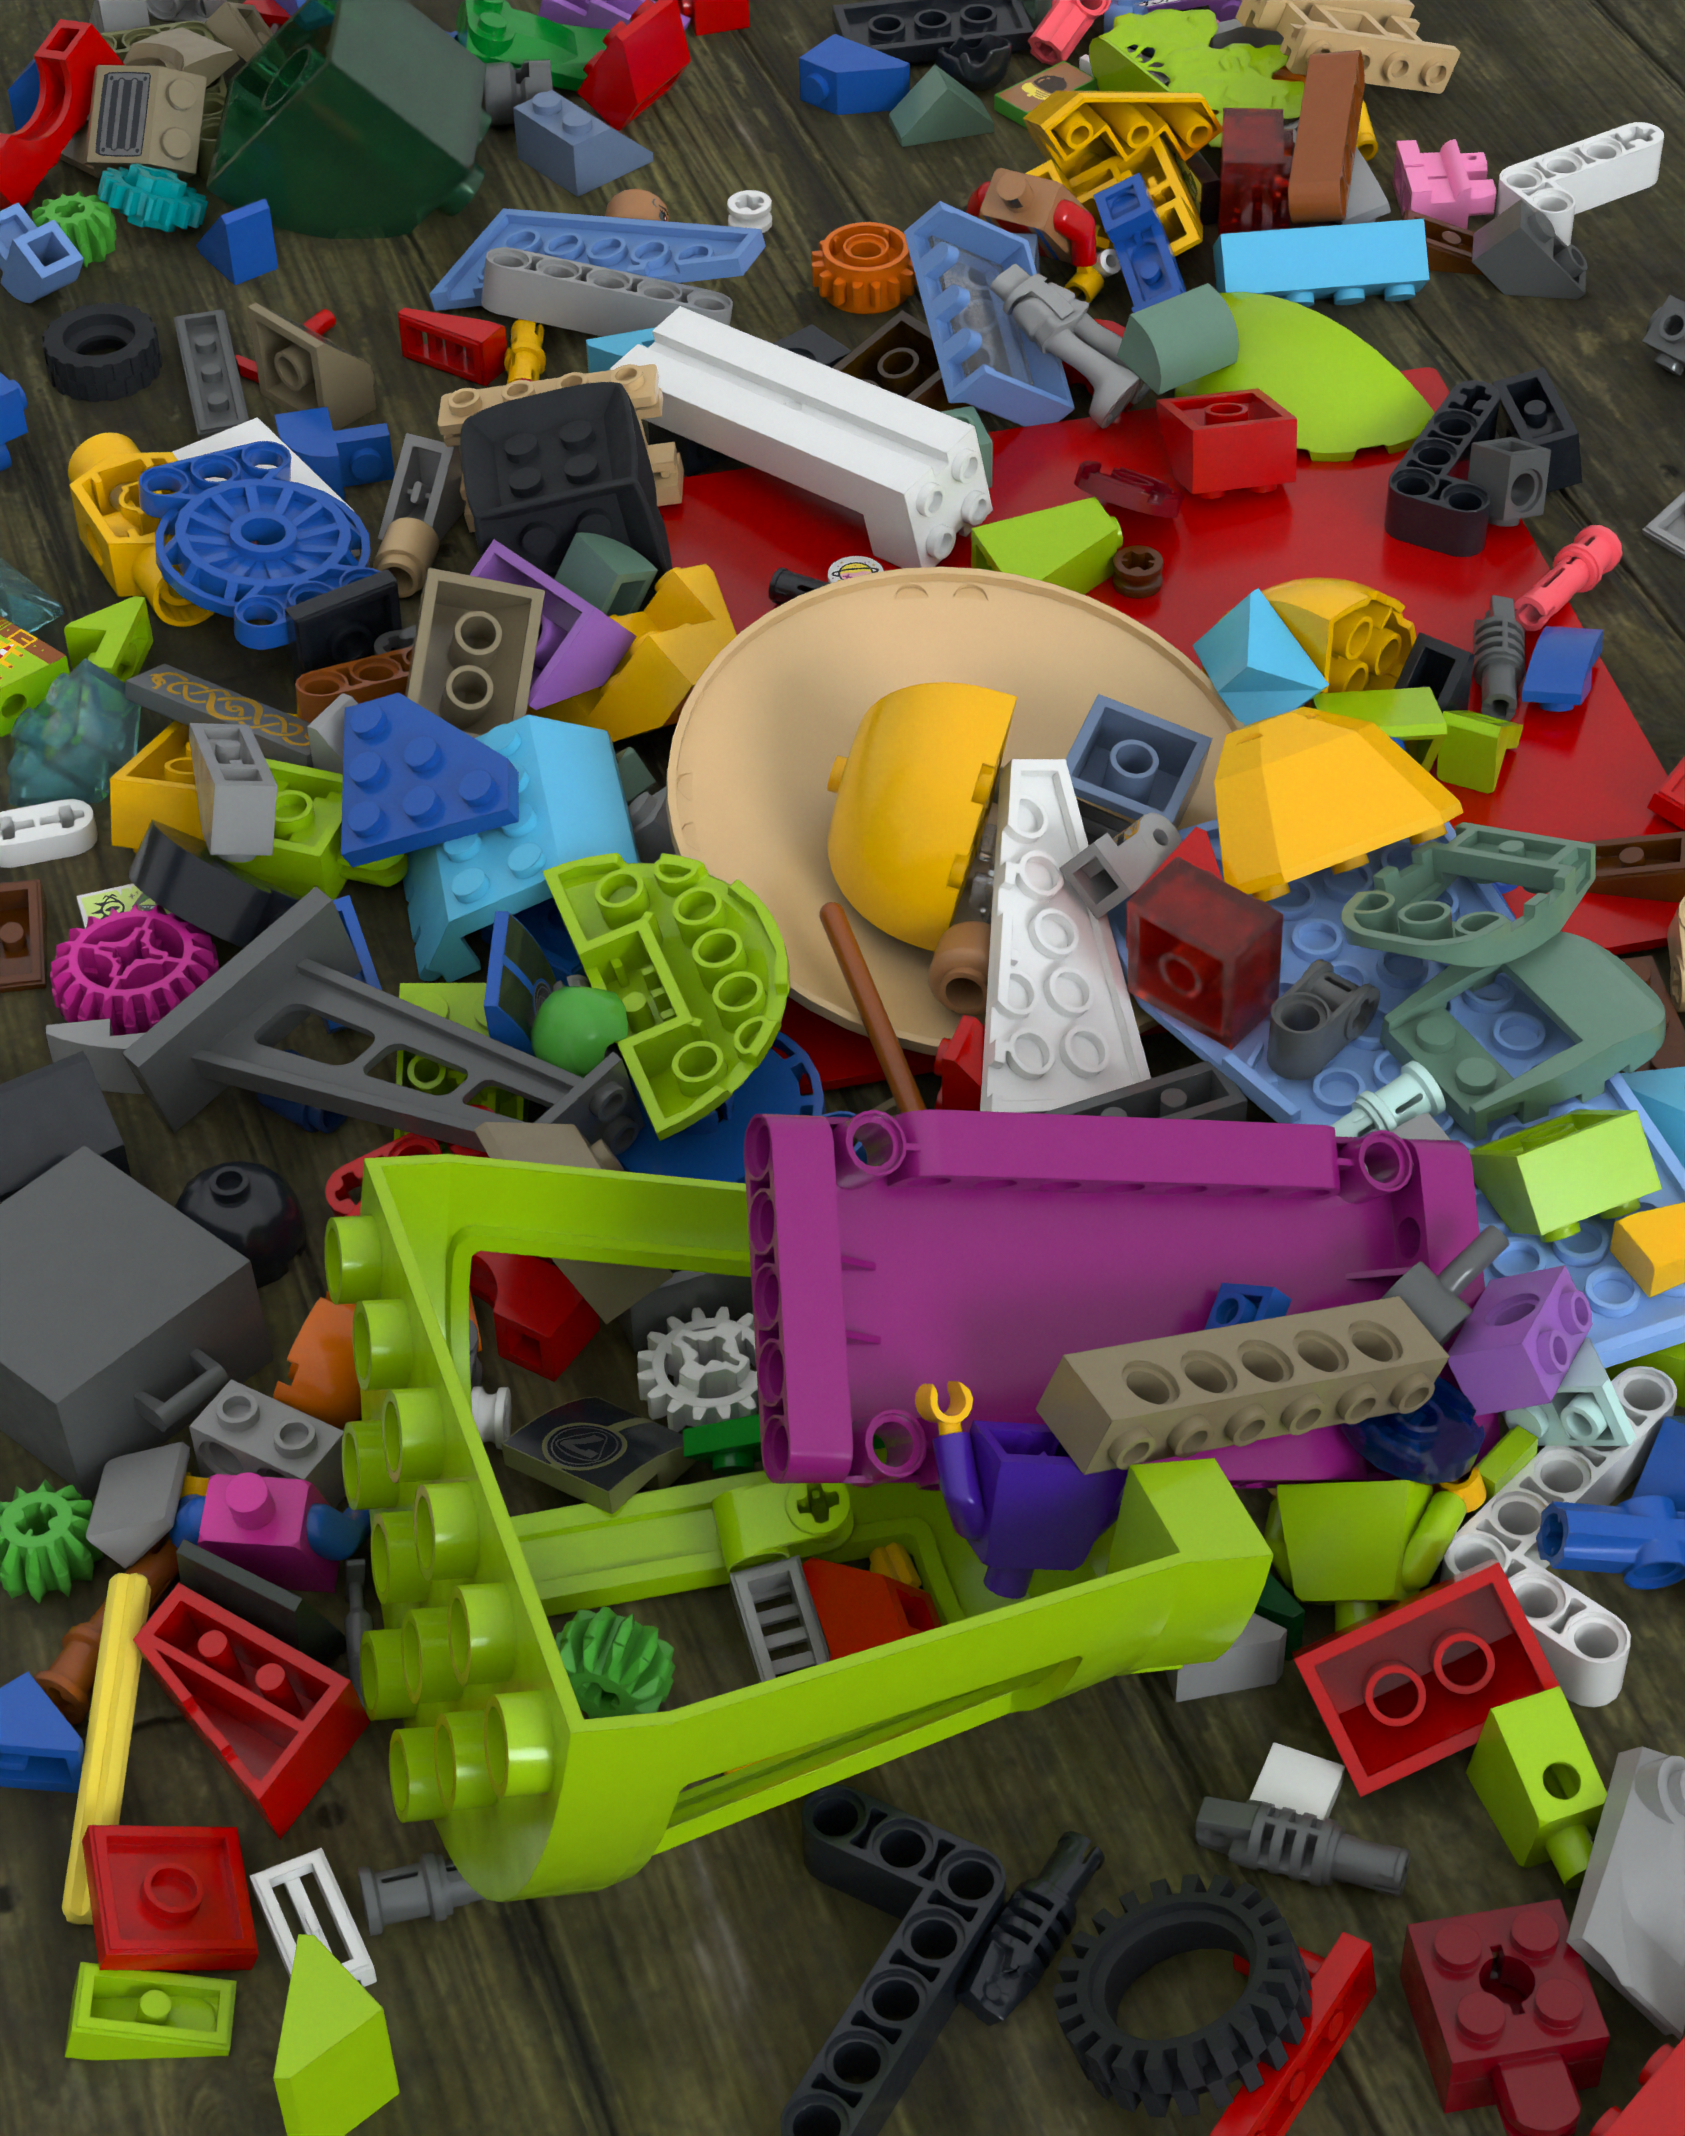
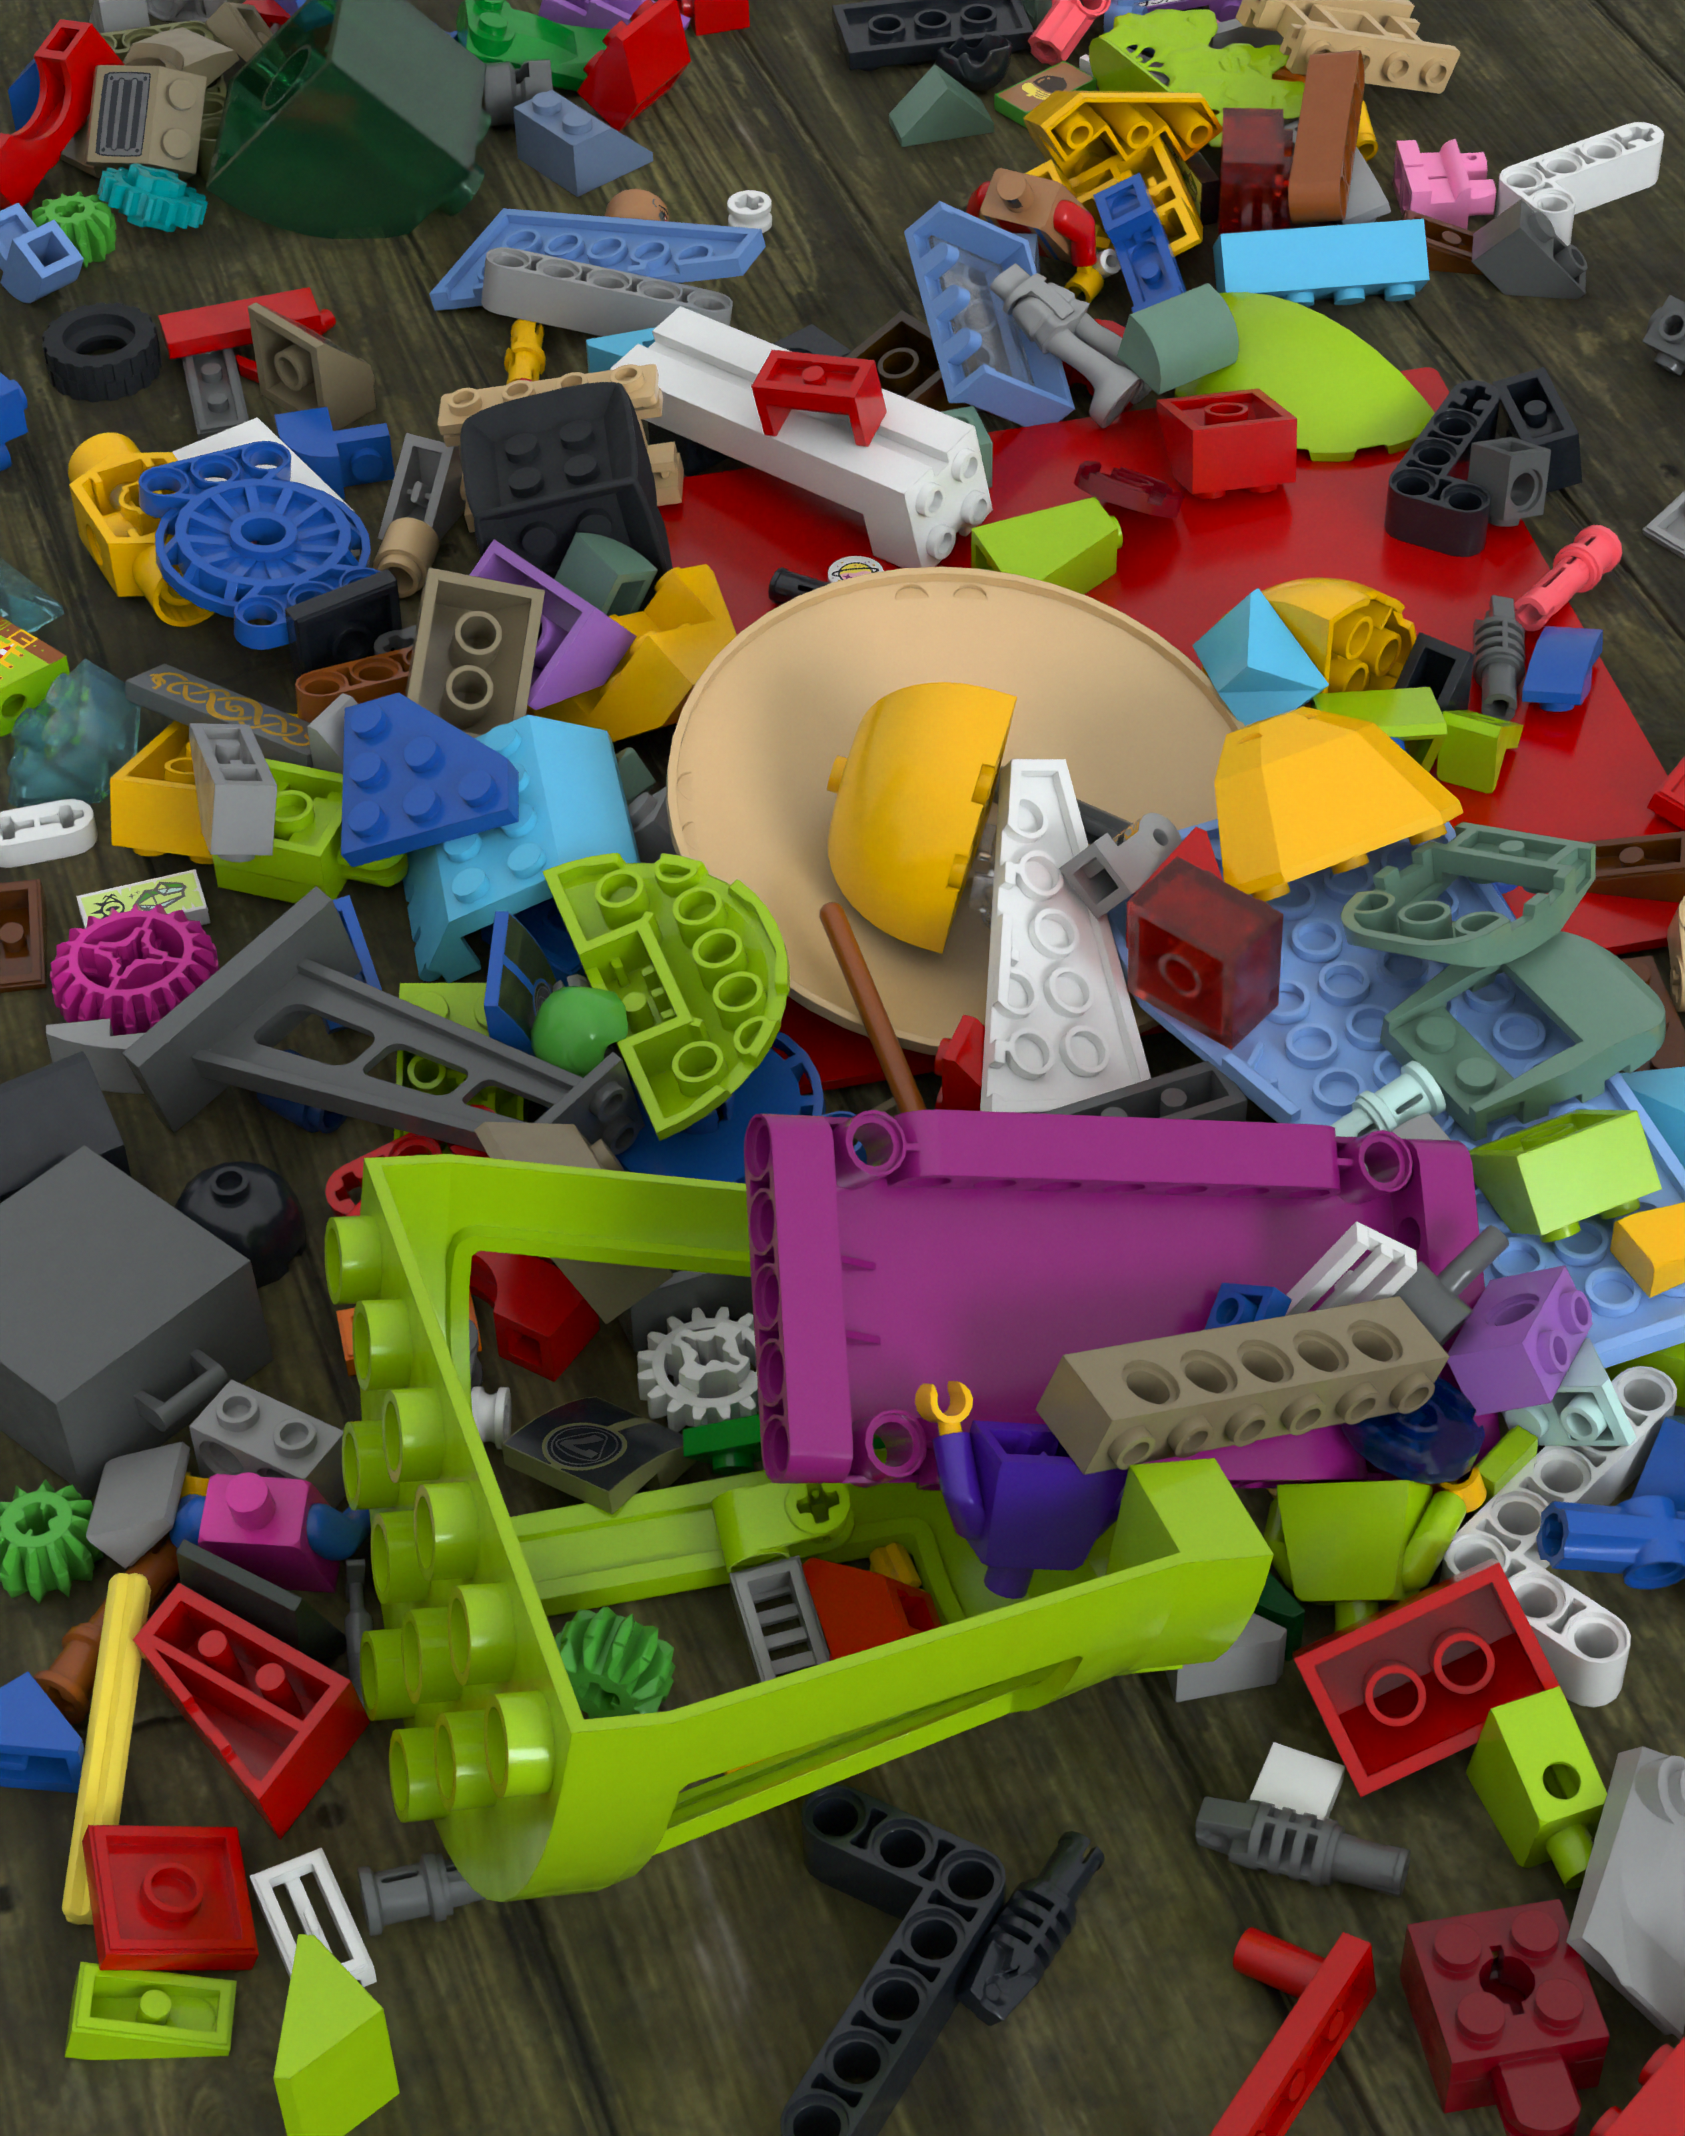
lime slope [64,596,153,713] -> none
black arch [128,819,303,948] -> none
blue slope [196,198,278,285] -> none
orange cylinder [273,1291,361,1430] -> none
red slope [398,308,507,386] -> none
blue slope [799,34,910,115] -> none
orange gear [812,222,918,314] -> none
medium nougat head [928,920,991,1016] -> none
black tyre [1053,1874,1312,2118] -> none
sand blue slope [1066,694,1213,828] -> none
reddish brown bush [1112,545,1164,599] -> none
dark grey piece [1267,959,1380,1080] -> none
none -> red tile [158,287,323,359]
none -> red panel [751,350,887,447]
none -> white tile [1285,1221,1417,1316]

